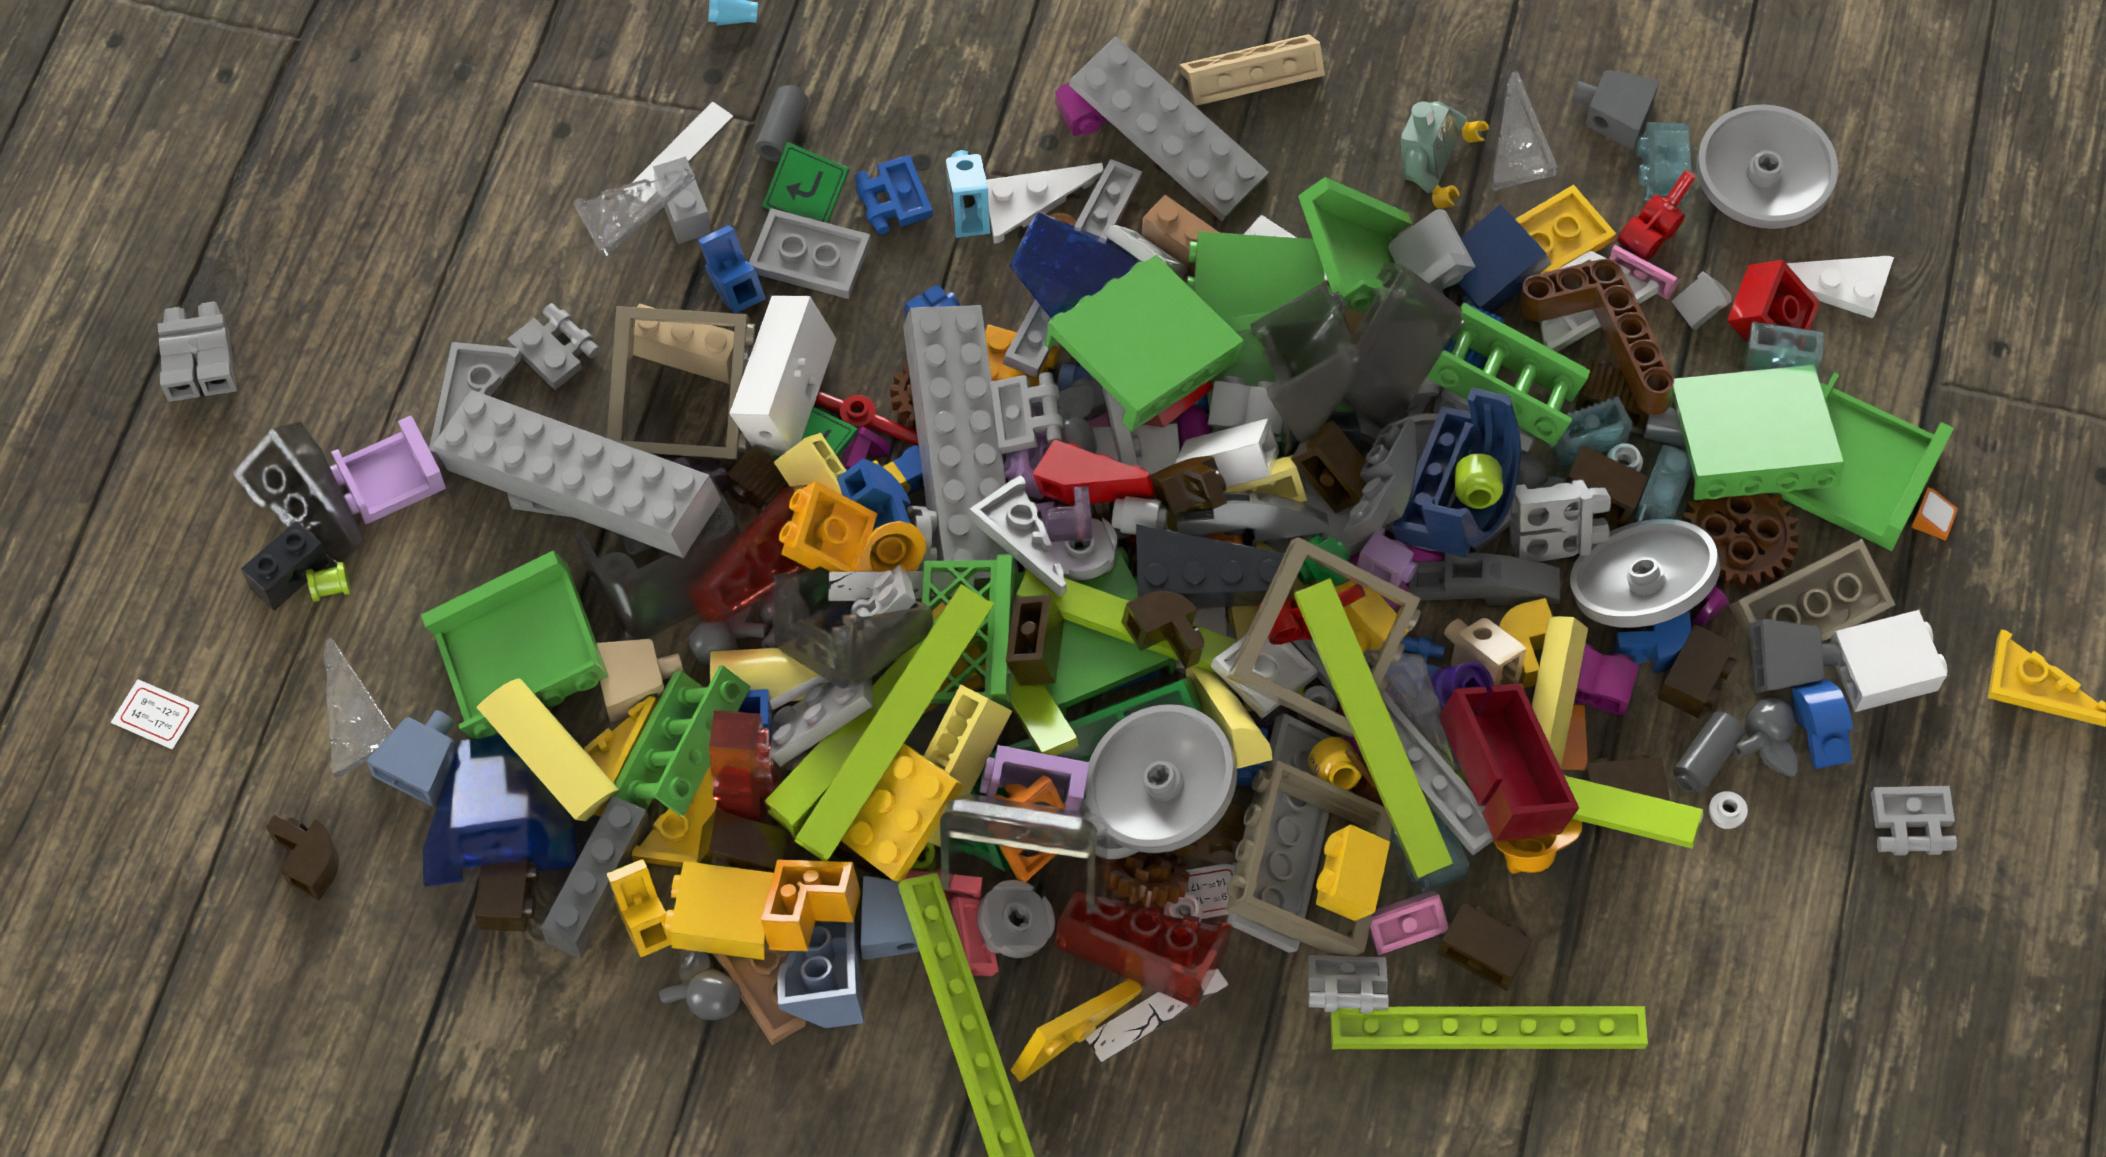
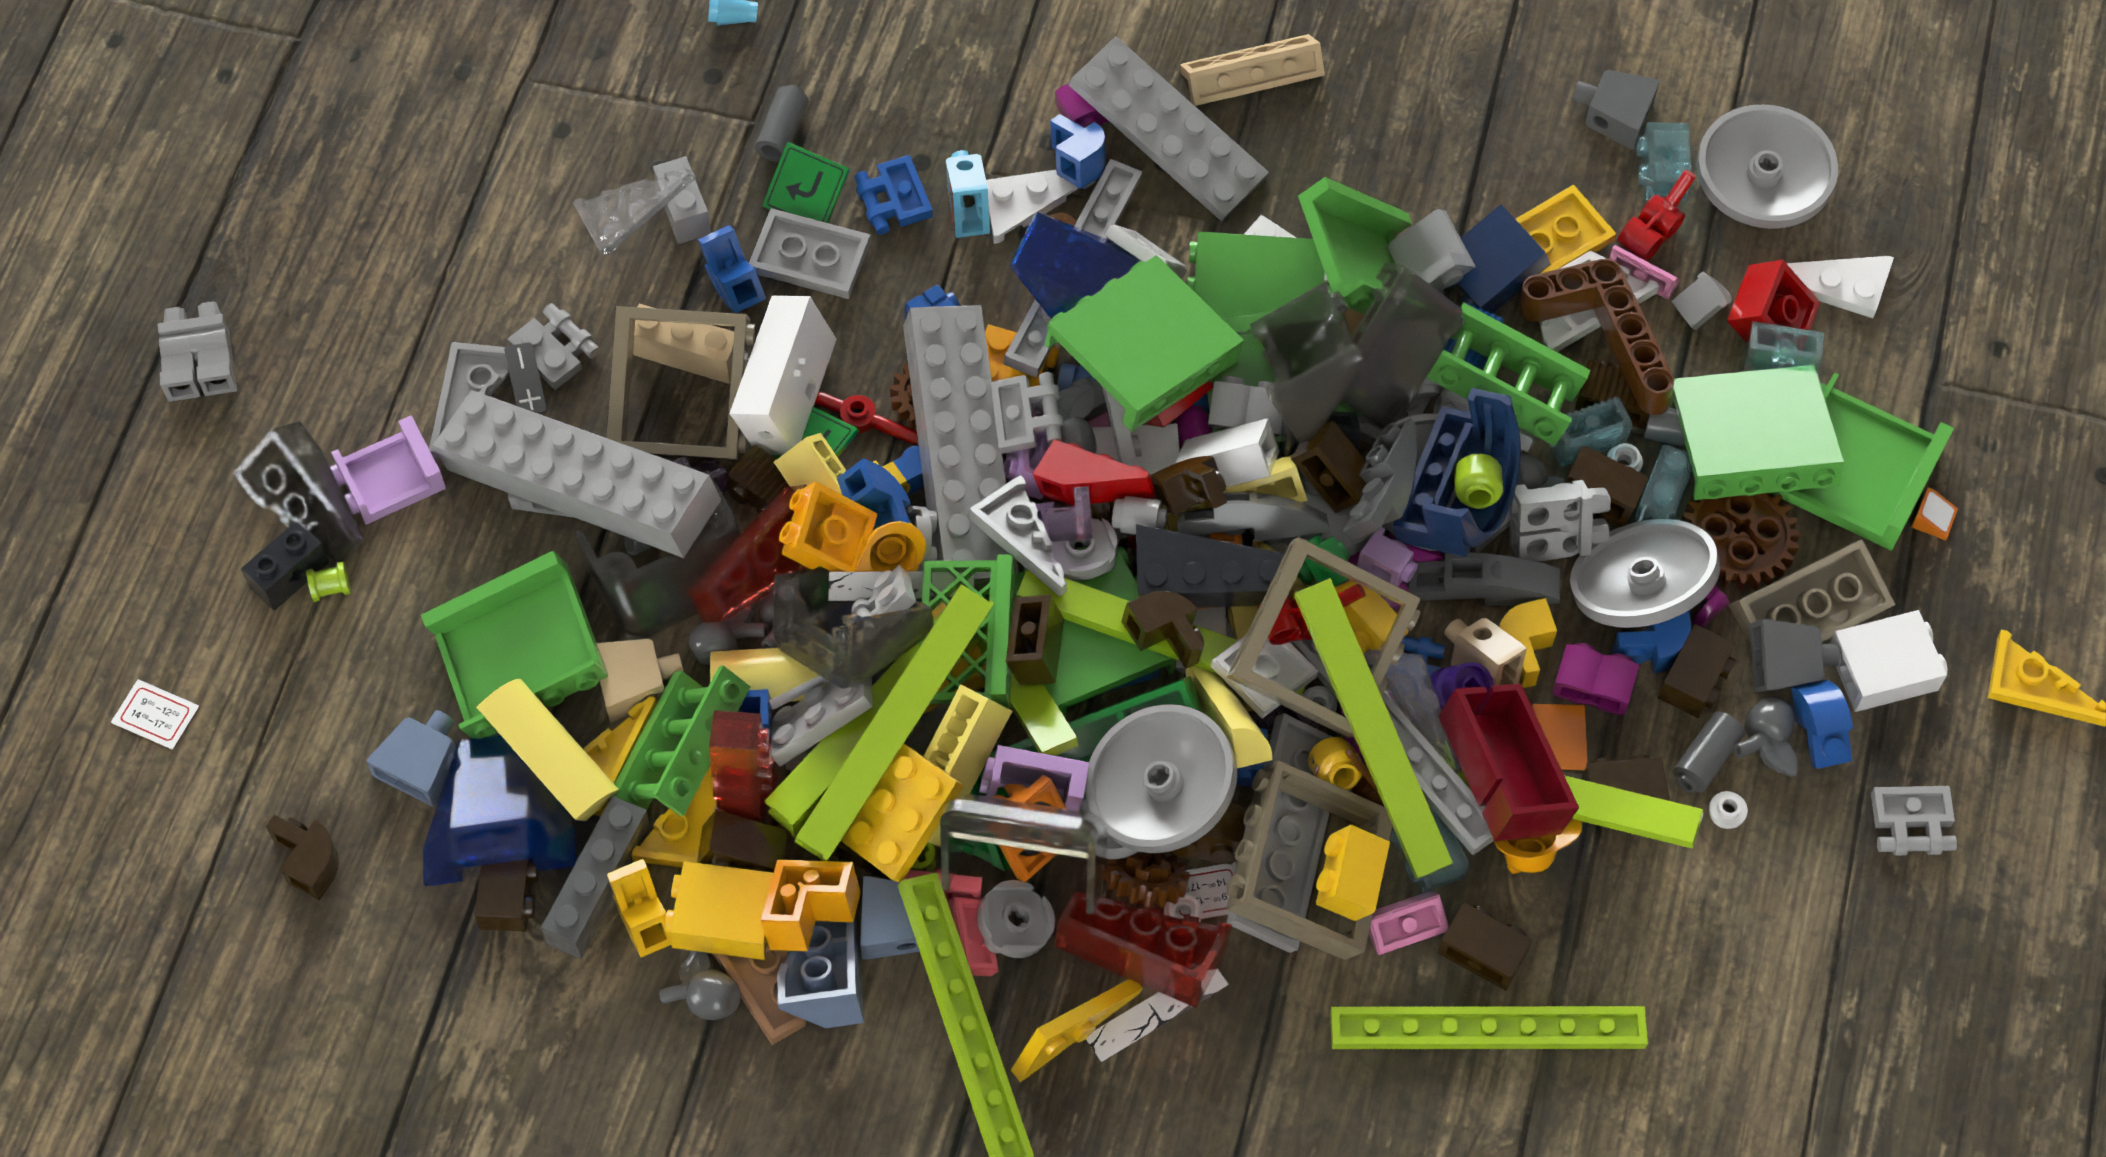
clear wing [324,637,394,779] -> none
white sticker [625,102,733,204] -> none
magenta tile [840,427,891,471] -> none
medium nougat brick [1142,195,1220,277] -> none
light grey plate [1307,955,1389,1013] -> none
sand green torso [1400,101,1489,209] -> none
clear wing [1492,71,1558,190] -> none
light yellow brick [1532,616,1588,768] -> none
none -> dark grey sticker [504,342,547,413]
none -> blue brick [1050,114,1106,189]

